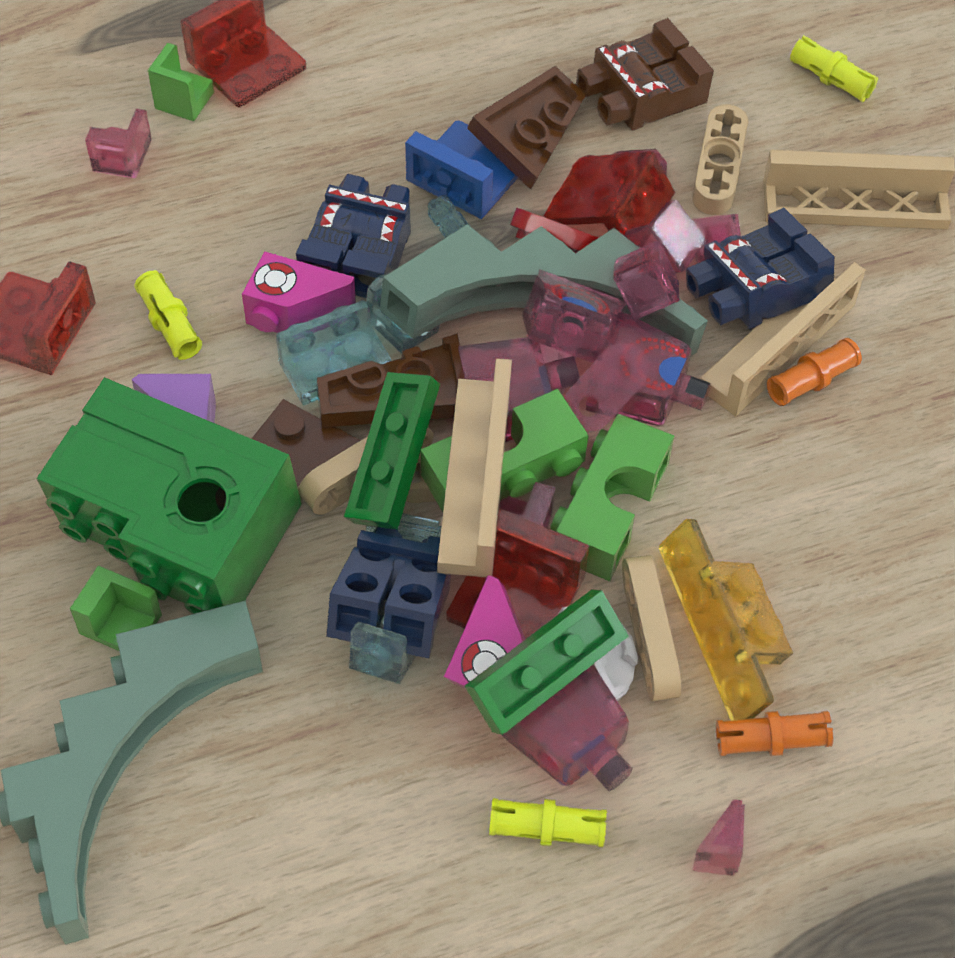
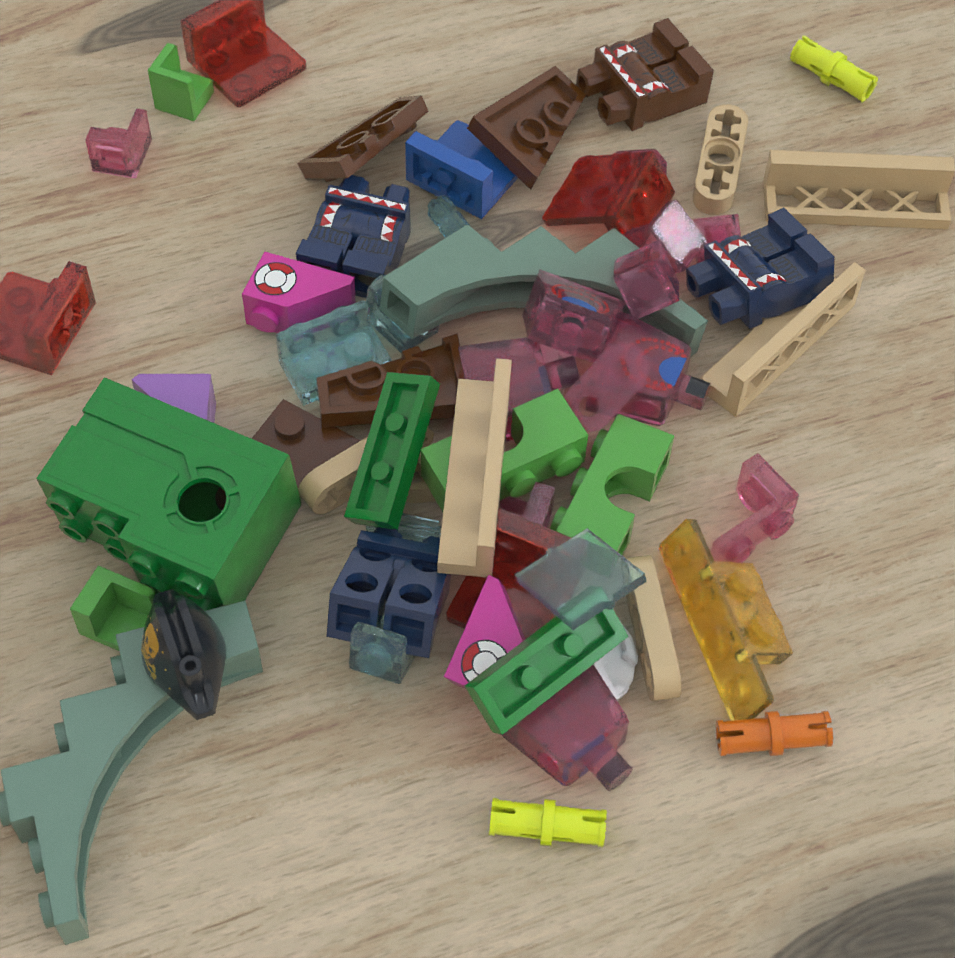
neon yellow pin [134,270,202,360] -> none
red plate [510,207,598,254] -> none
clear pink slope [693,799,745,876] -> none
orange pin [767,338,862,406] -> none
none -> black hat [141,589,226,720]
none -> reddish brown wing [297,95,429,182]
none -> clear light blue piece [515,528,647,630]
none -> clear pink bracket [707,453,799,573]

